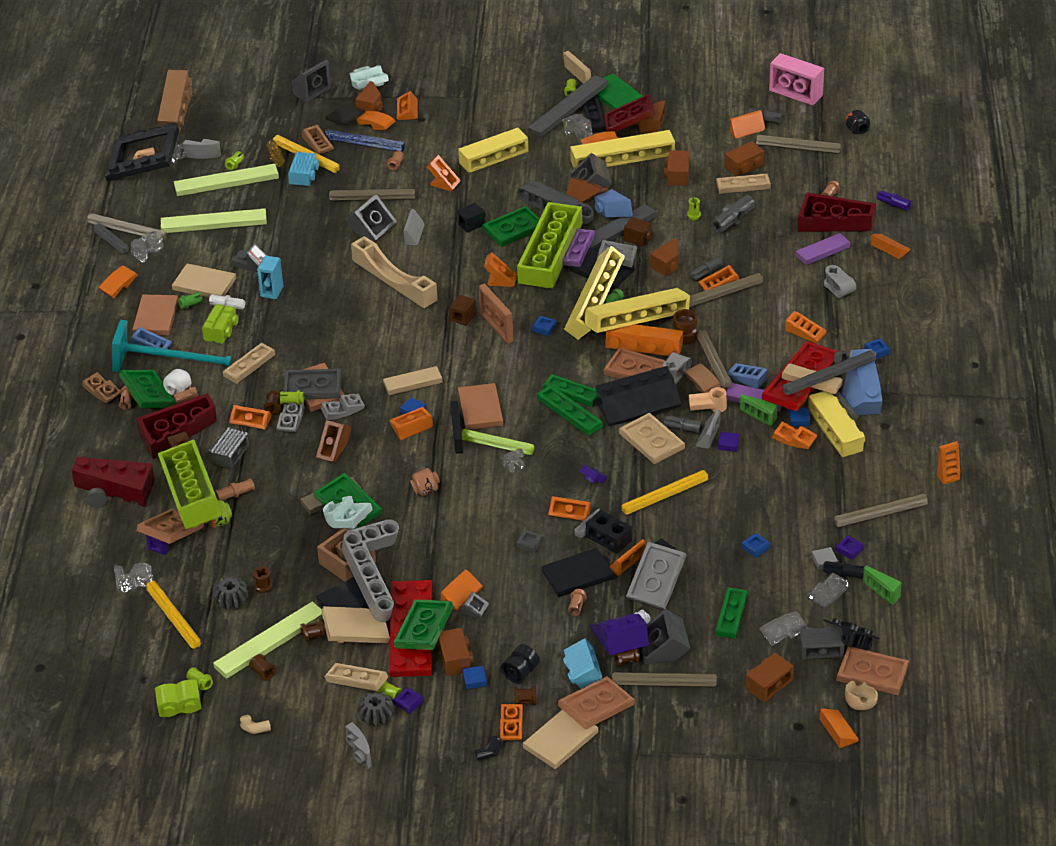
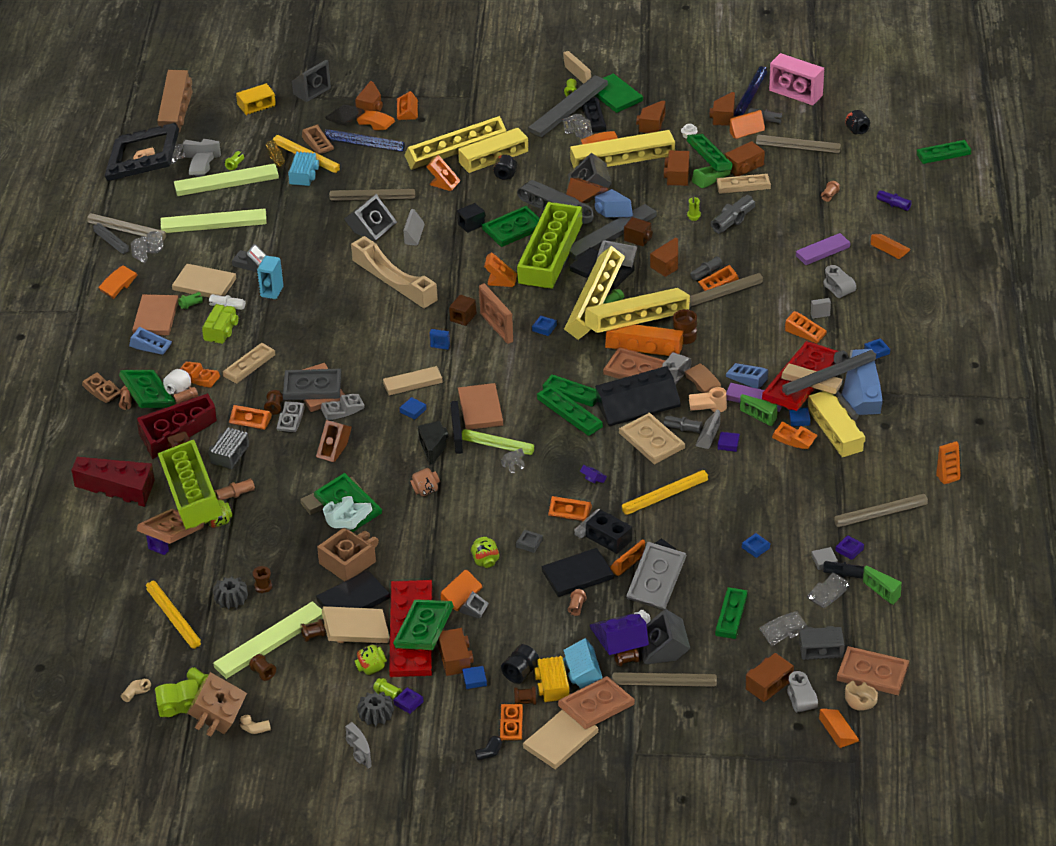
dark grey tile [86,488,107,508] -> none
teal tile [112,320,231,373] -> none
clear leg [114,563,154,593] -> none
lime pin [280,390,304,405] -> none
tan tile [324,663,388,691] -> none
light grey beam [341,520,399,622] -> none
light aqua slope [350,65,389,91] -> none
nougat pin [387,151,404,170] -> none
orange slope [389,407,433,440] -> none
medium lavender tile [563,229,595,267] -> none
dark red tile [604,94,655,132] -> none
dark tan axle [697,330,732,389] -> none
dark red wedge [798,192,876,232] -> none
black hinge [823,618,880,650] -> none
none -> tan arm [121,679,151,702]
none -> orange slope [180,362,220,388]
none -> medium nougat hinge [187,672,247,737]
none -> light grey slope [189,152,214,177]
none -> yellow brick [236,83,276,115]
none -> lime head [355,644,387,675]
none -> light yellow brick [405,116,506,170]
none -> pearl dark grey slope [418,421,448,465]
none -> blue tile [430,329,450,350]
none -> lime head [471,537,500,568]
none -> black head [493,155,517,180]
none -> yellow brick [534,656,570,702]
none -> white plate [681,124,698,139]
none -> green plate [687,134,733,172]
none -> bright green slope [692,166,731,188]
none -> dark orange slope [710,92,735,126]
none -> clear blue axle [734,66,767,117]
none -> light grey piece [787,671,818,713]
none -> light grey tile [811,298,831,319]
none -> green tile [916,140,971,164]

